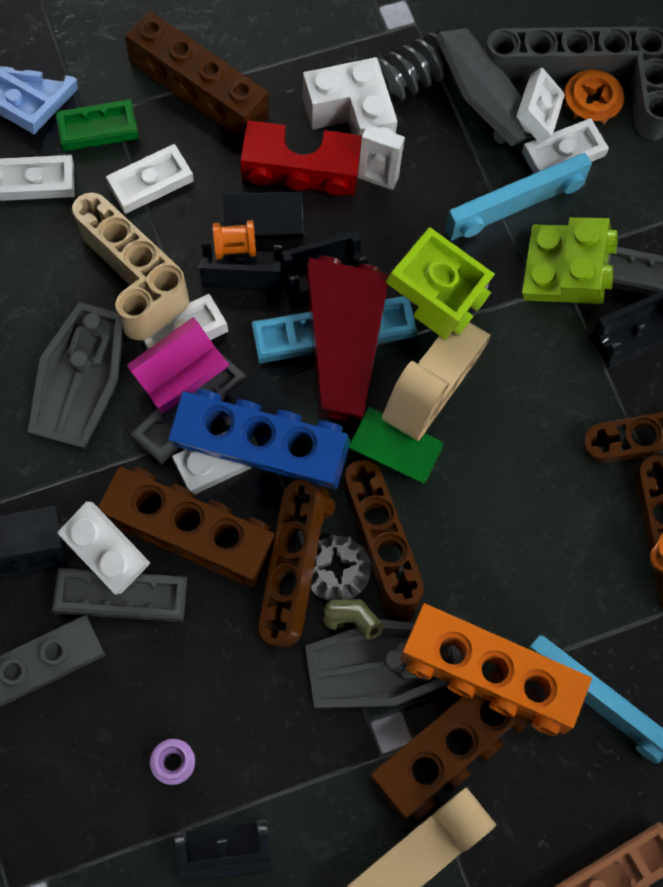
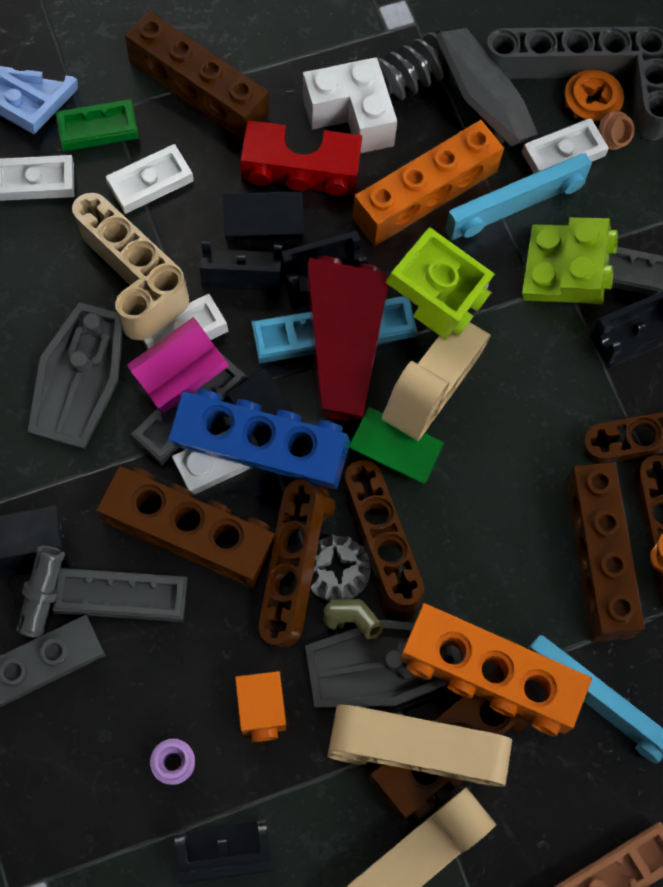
white plate [57,502,150,595] -> none
orange bush [213,220,256,260] -> none
white plate [358,124,405,190] -> none
white plate [516,67,565,144] -> none
none -> dark grey pin [16,546,65,637]
none -> orange brick [235,671,286,742]
none -> tan beam [327,705,512,787]
none -> orange brick [352,120,504,247]
none -> reddish brown brick [565,462,645,643]
none -> nougat plate [598,111,634,150]

